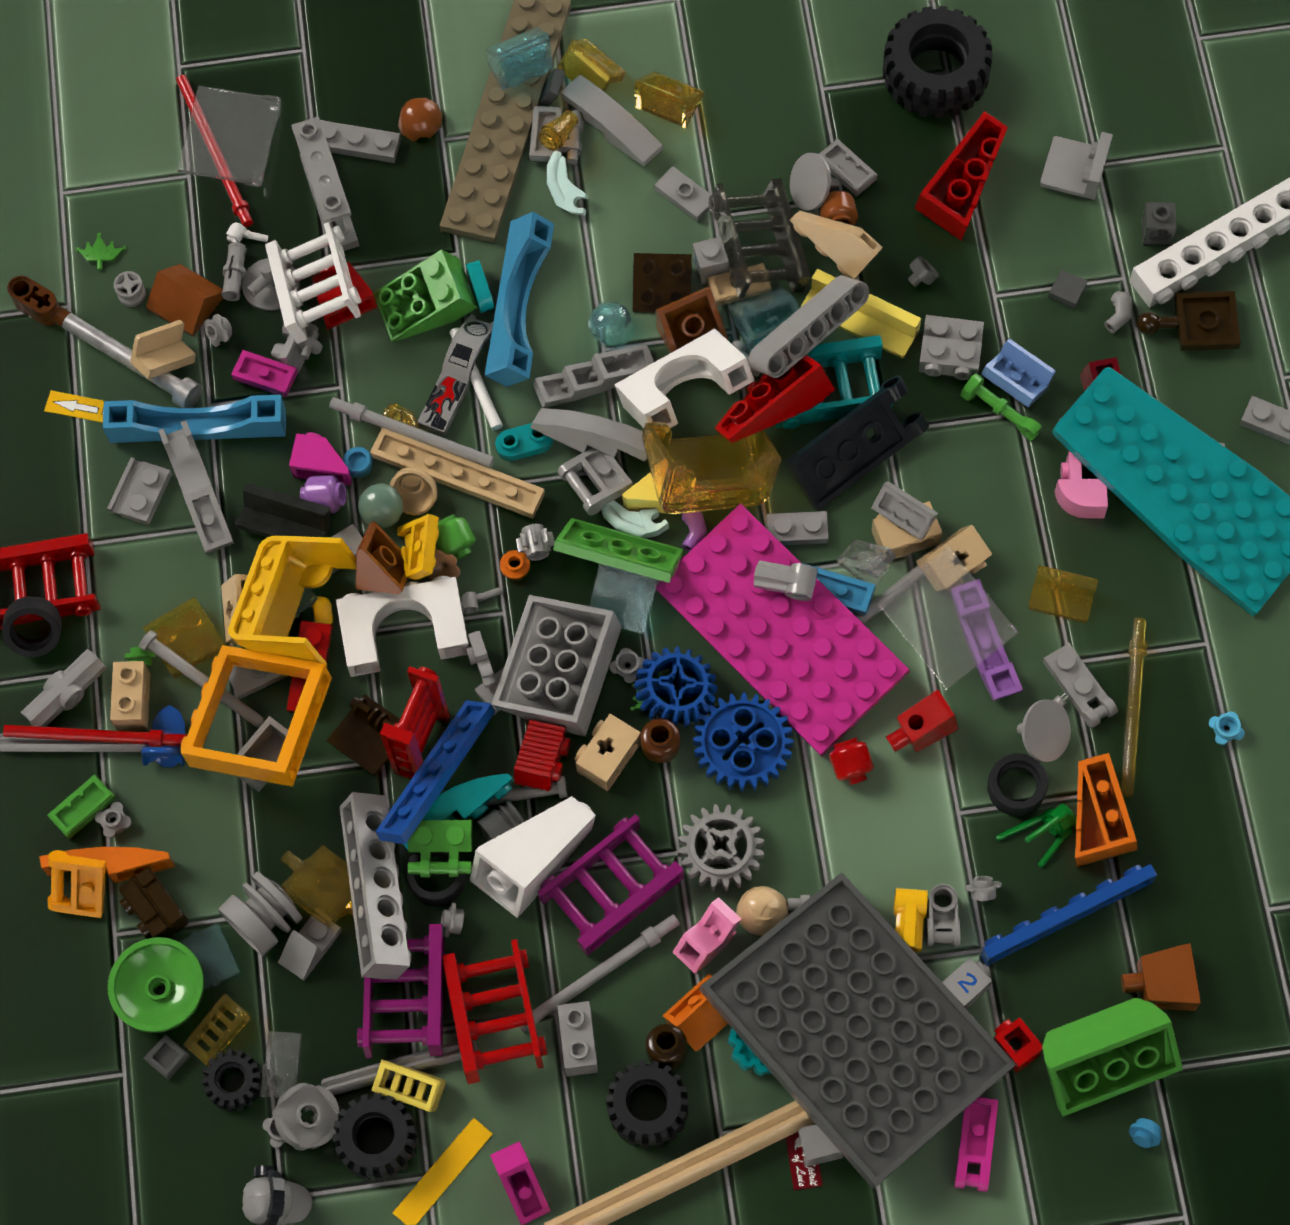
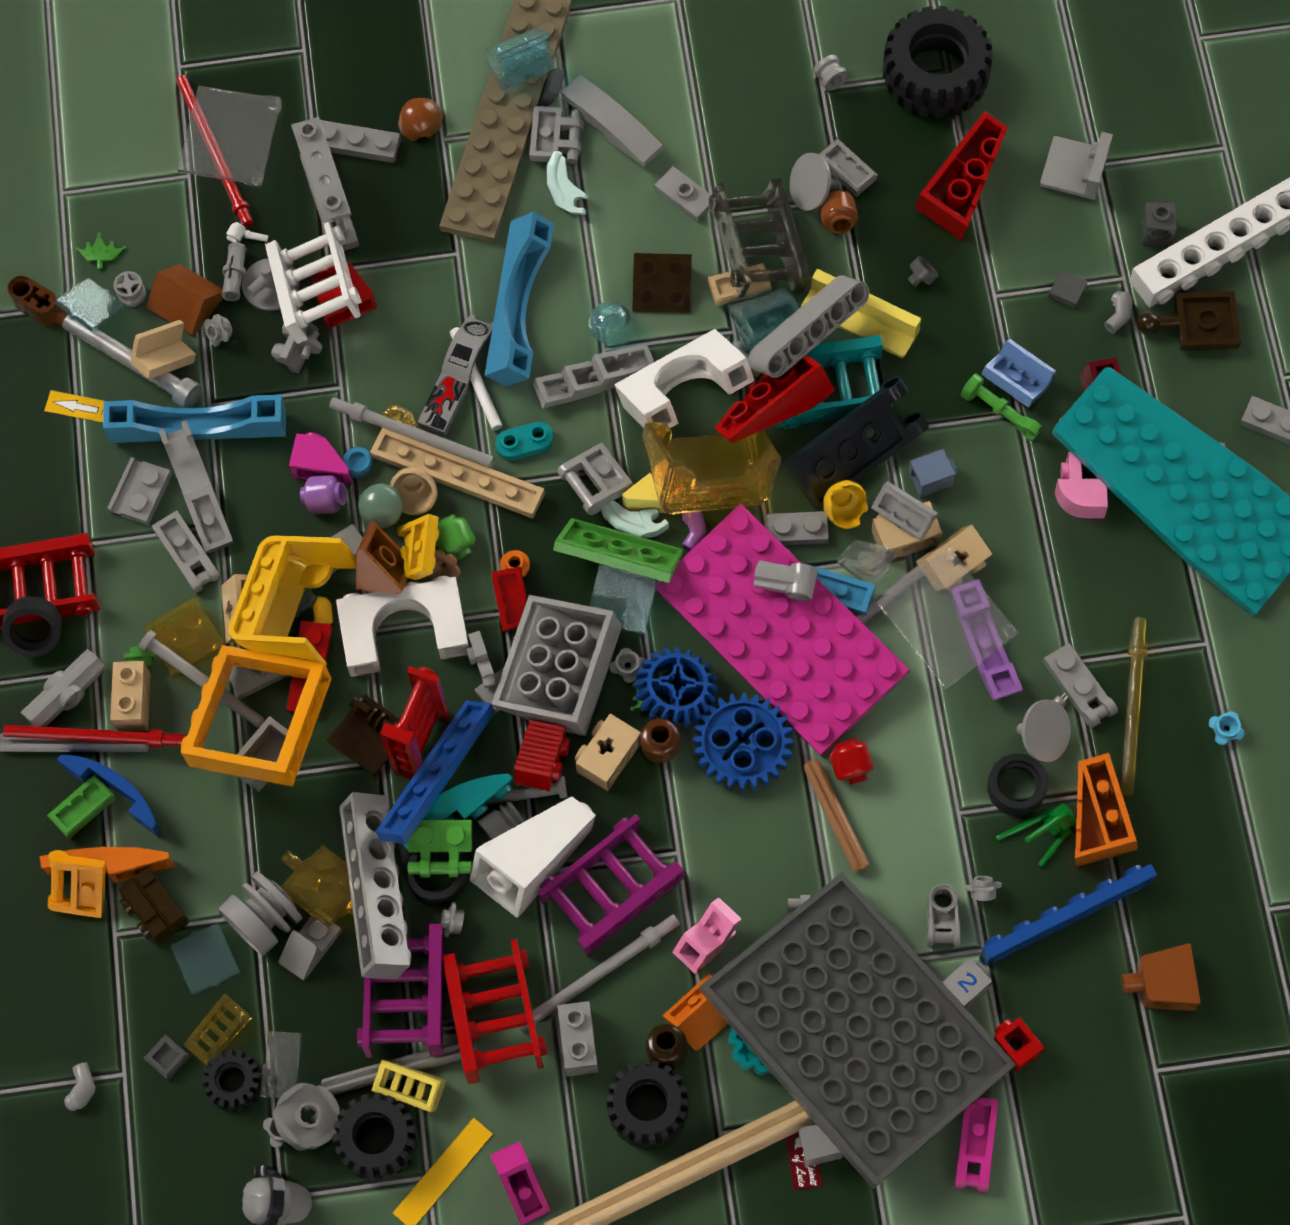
light grey plate [95,802,132,838] -> none
bright green dish [108,937,204,1033] -> none
blue piece [141,705,186,767] -> none
dark pink plate [231,350,298,397] -> none
pearl dark grey panel [235,483,331,537] -> none
bright green slope [373,249,478,342] -> none
light grey hand [461,587,501,614] -> none
teal beam [465,260,495,313] -> none
light grey gear [516,524,555,561] -> none
light grey slope [530,408,657,462] -> none
clear yellow cone [539,110,578,151] -> none
clear yellow panel [558,39,627,92] -> none
clear yellow slope [634,71,705,128] -> none
dark orange slope [656,286,729,353] -> none
light grey gear [678,804,764,891] -> none
light grey brick [693,236,729,285] -> none
tan piece [736,886,788,936] -> none
tan slope [789,211,883,279] -> none
red torso [886,690,959,753] -> none
yellow piece [894,888,928,952] -> none
light grey plate [918,315,984,380] -> none
clear yellow panel [1028,565,1099,623] -> none
bright green windscreen [1043,998,1183,1117] -> none
dark azure plate [1129,1118,1162,1148] -> none
none -> clear light blue piece [55,278,125,332]
none -> blue slope [57,755,162,837]
none -> light grey arm [64,1062,95,1111]
none -> light grey plate [152,510,221,594]
none -> red plate [491,566,527,632]
none -> medium nougat axle [804,759,869,873]
none -> light grey wheel [813,55,849,91]
none -> yellow hair [823,480,868,530]
none -> sand blue brick [908,449,957,498]

